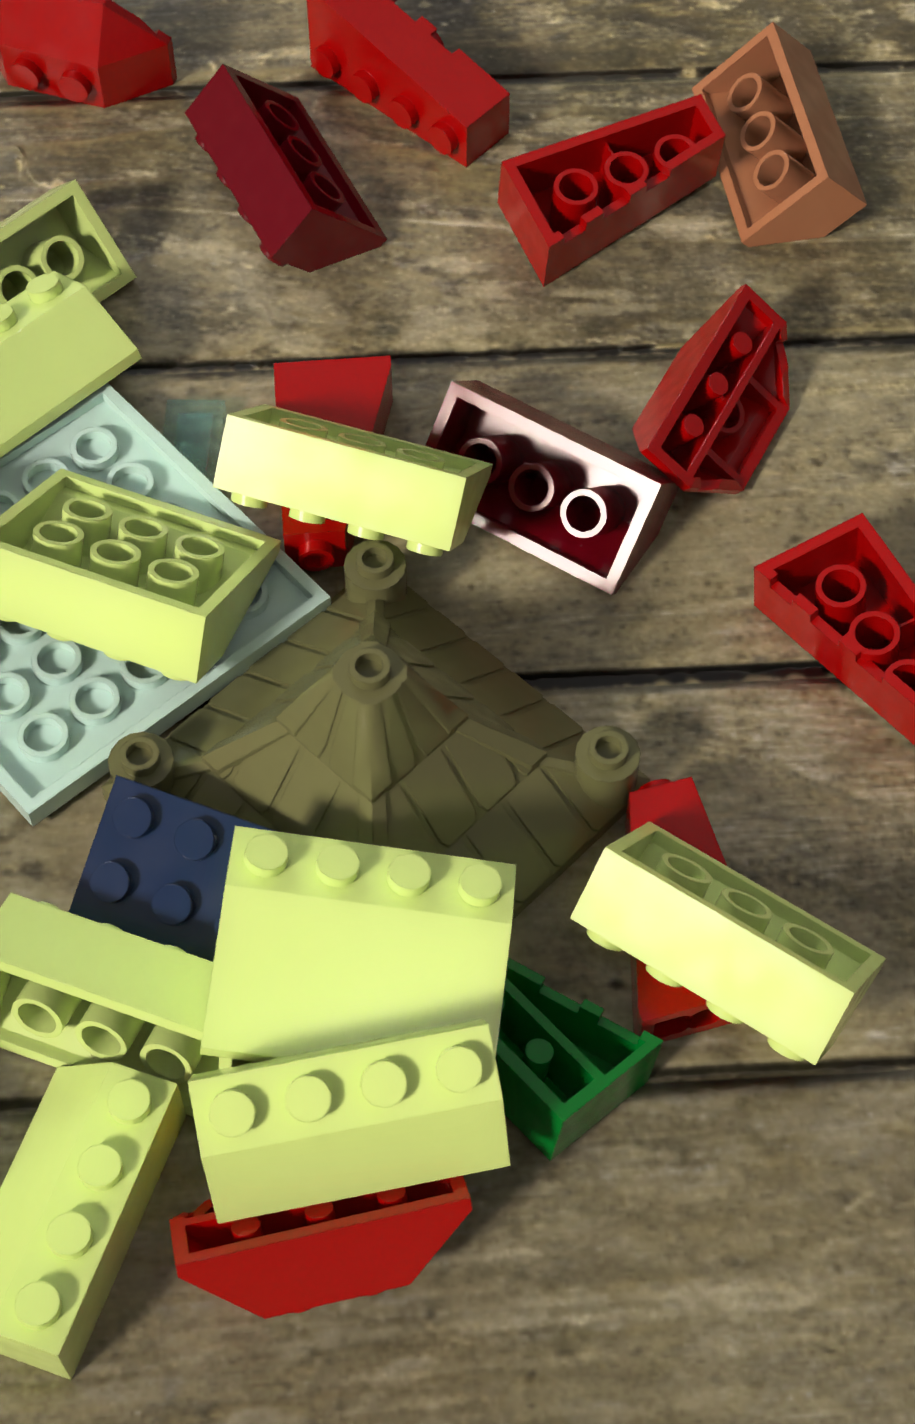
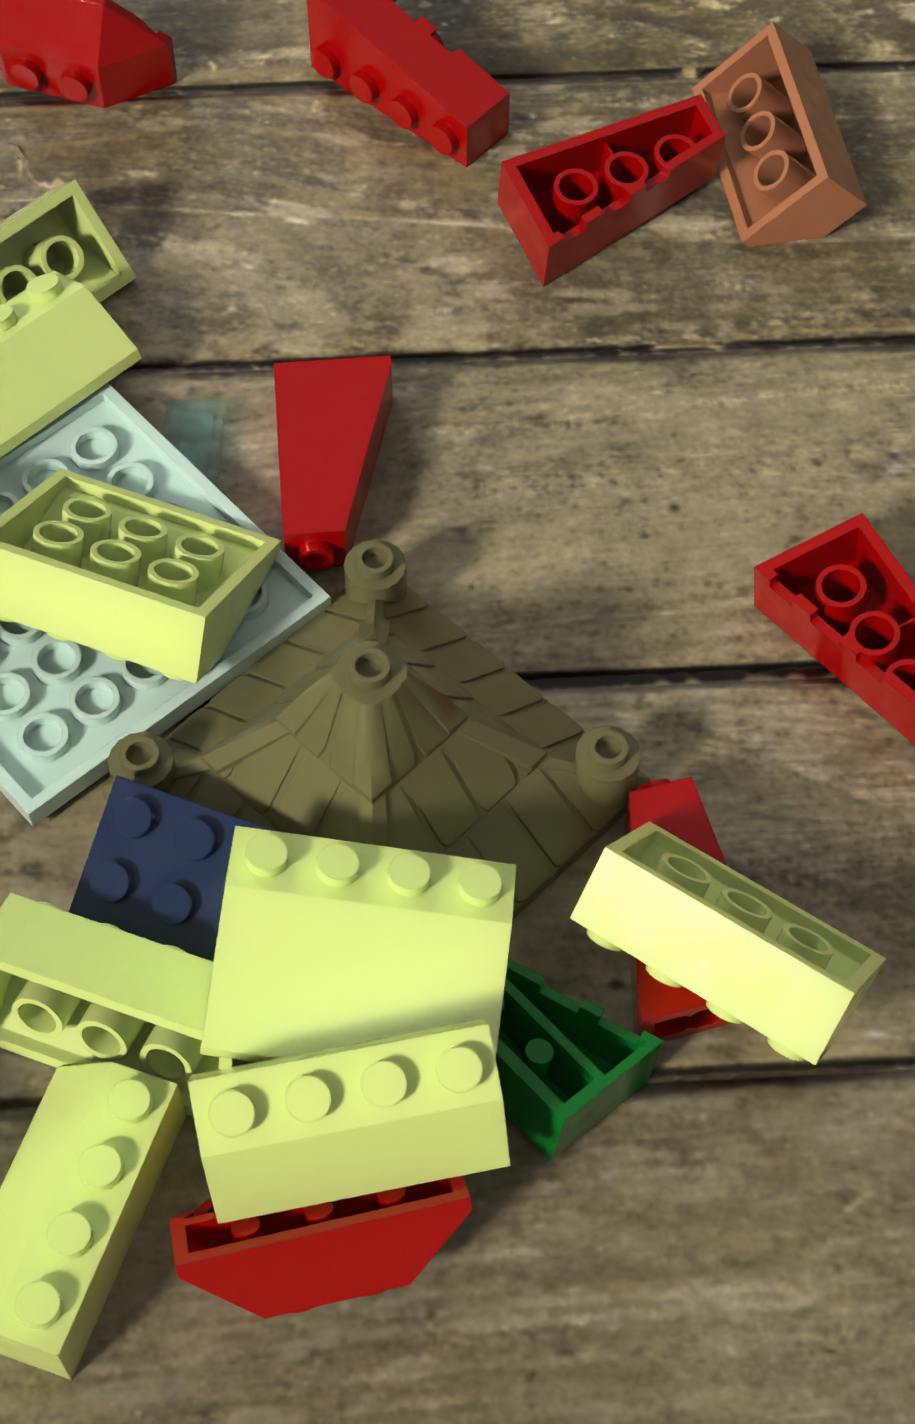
dark red slope [185,64,387,272] -> none
yellowish green slope [213,404,493,557] -> none
dark red slope [425,380,679,595] -> none
red wedge [632,284,790,494] -> none

